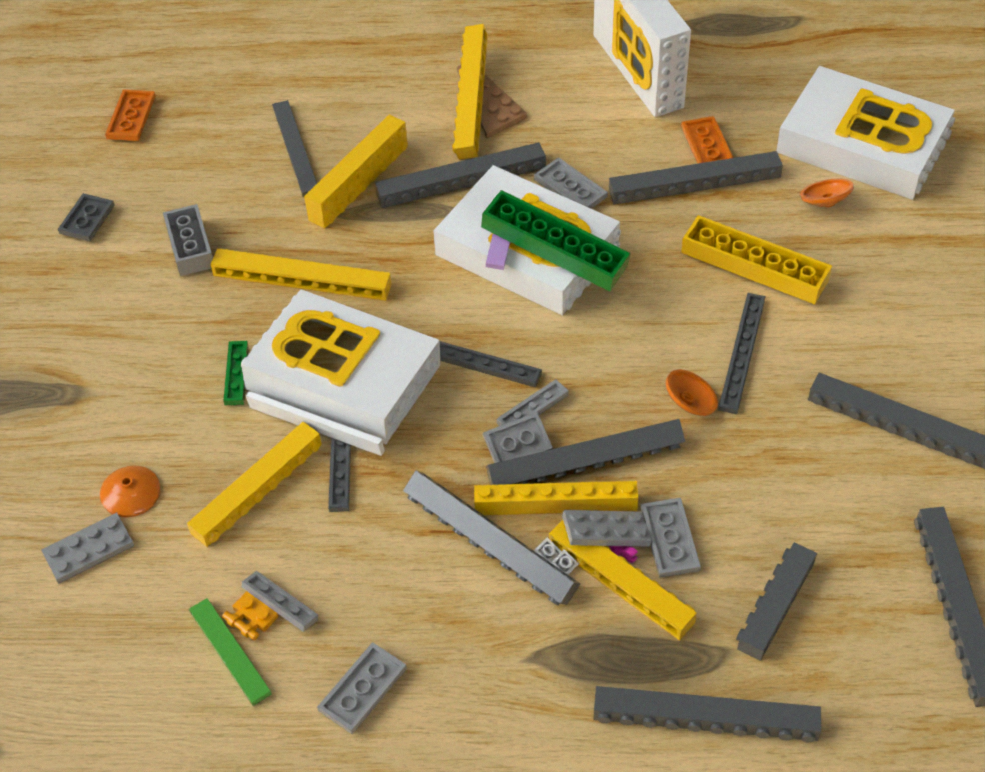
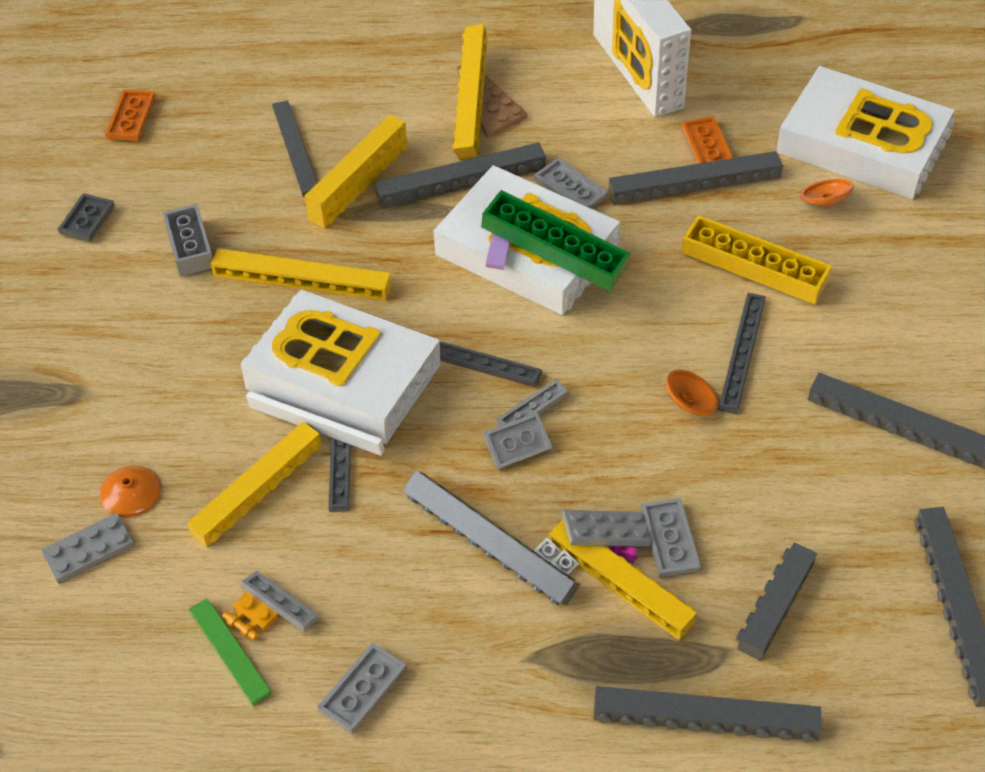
green plate [223,341,248,406] -> none
yellow brick [474,481,638,515] -> none
dark grey brick [486,419,686,485] -> none

